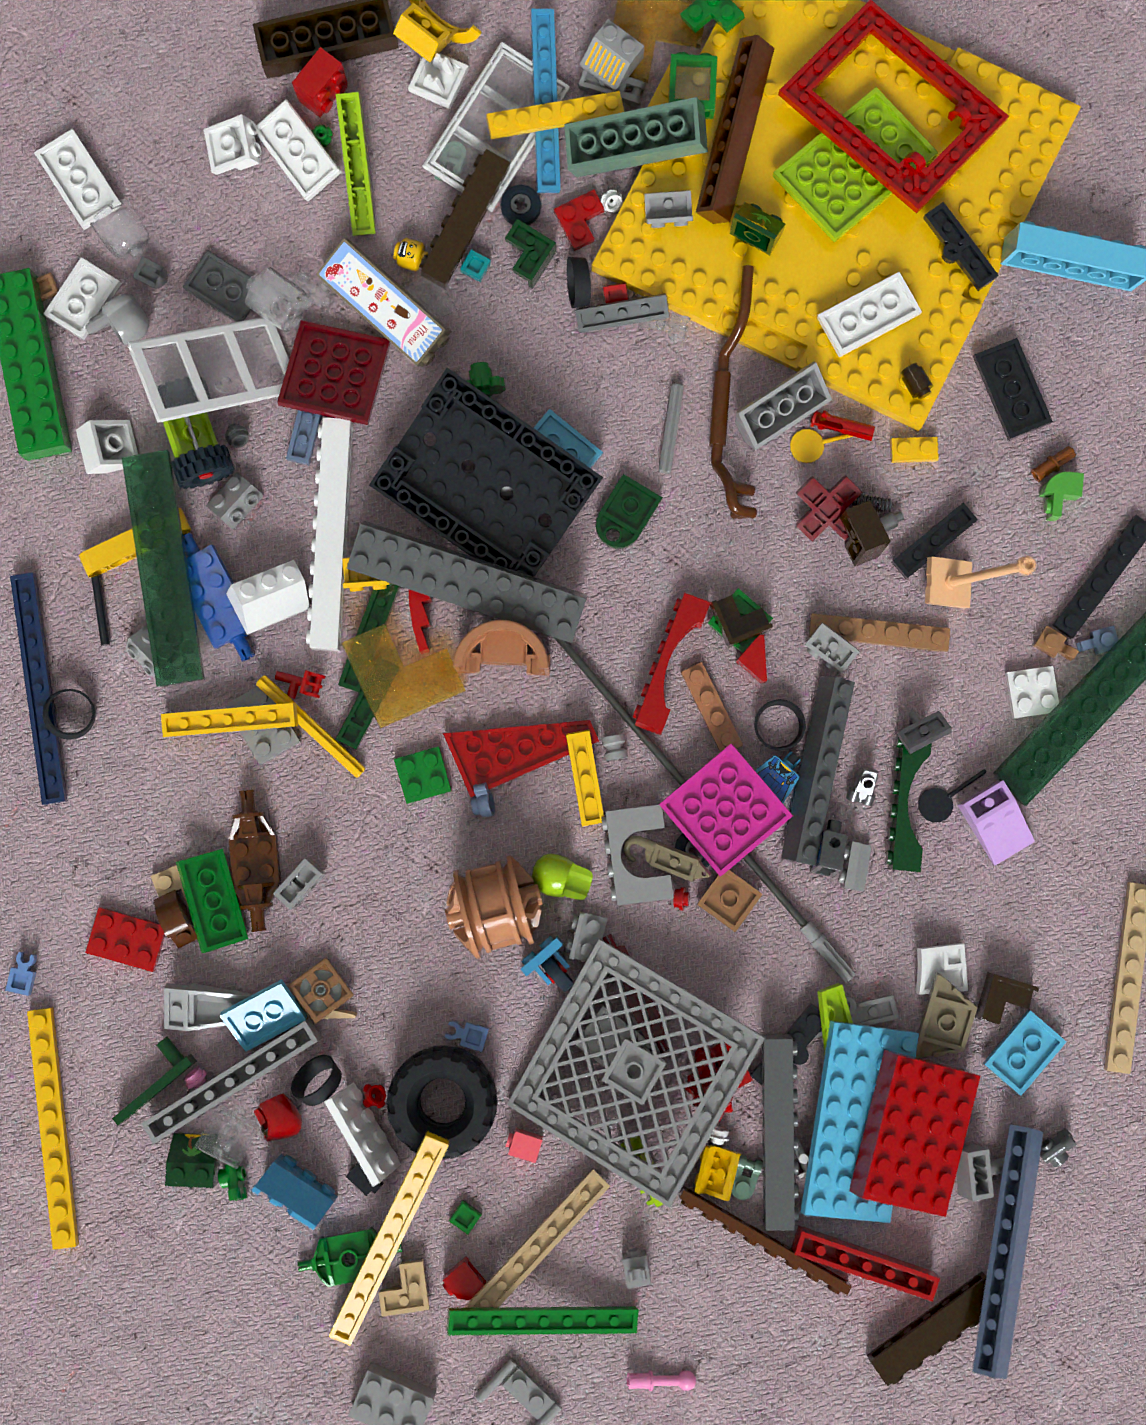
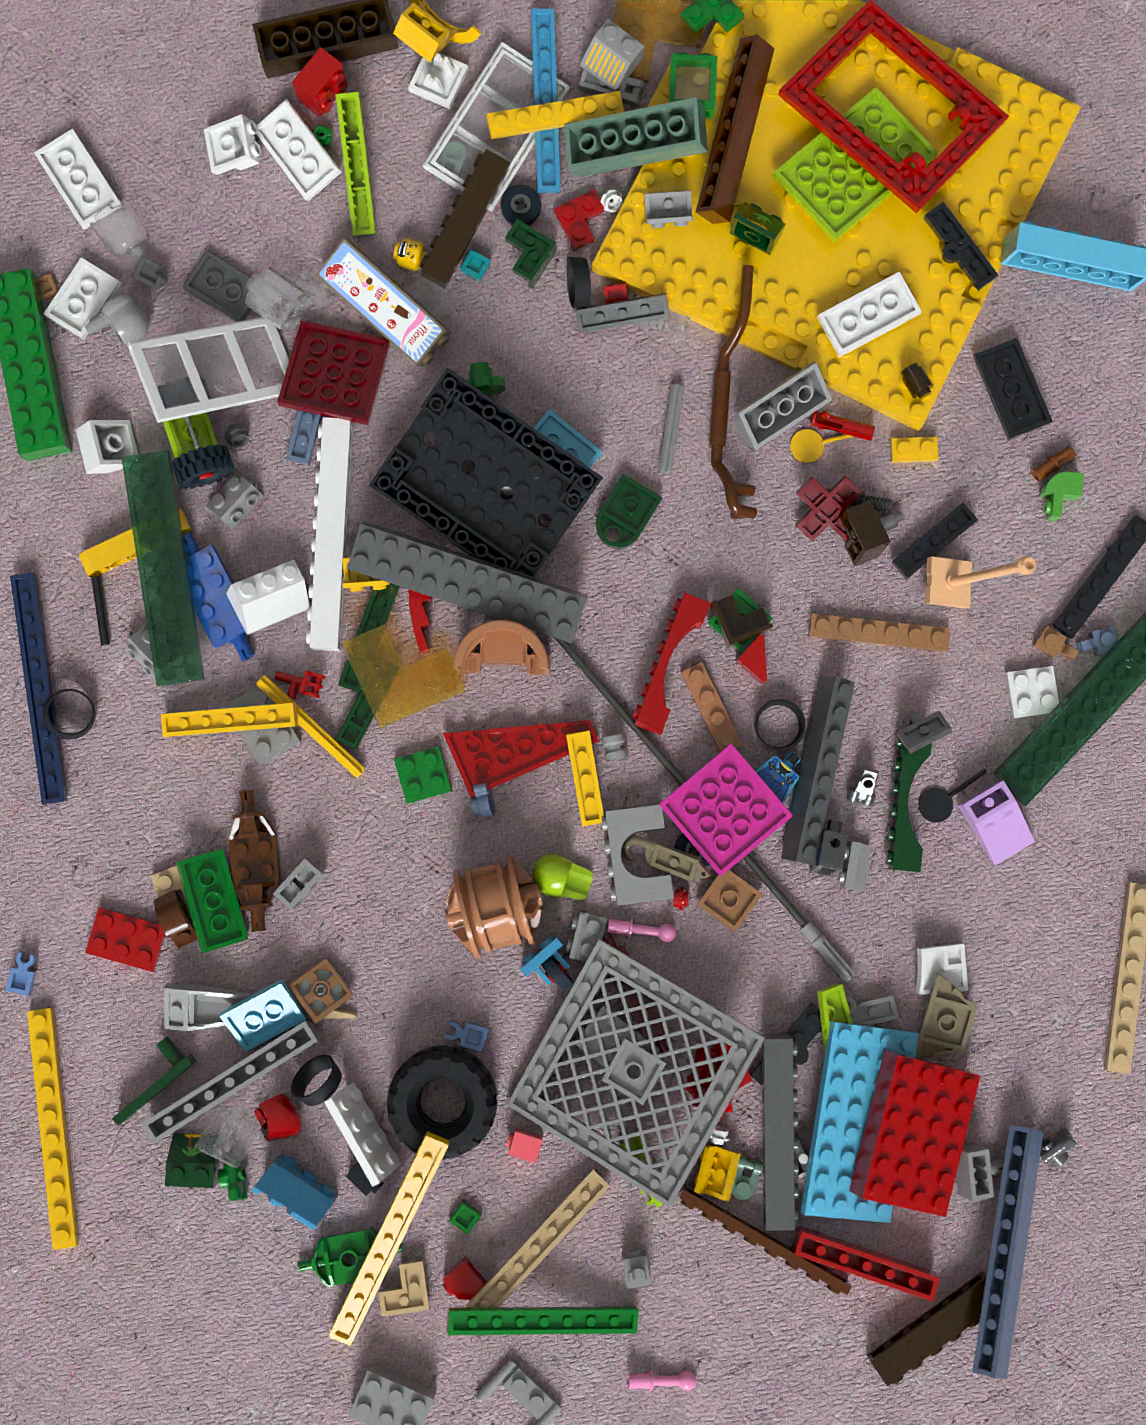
bright pink plate [184,1067,207,1089] -> none
red plate [363,1084,386,1109] -> none
light grey bracket [805,622,860,673] -> none
dark brown panel [975,972,1039,1025] -> none
medium azure plate [983,1010,1067,1096] -> none
none -> bright pink pin [607,918,676,942]

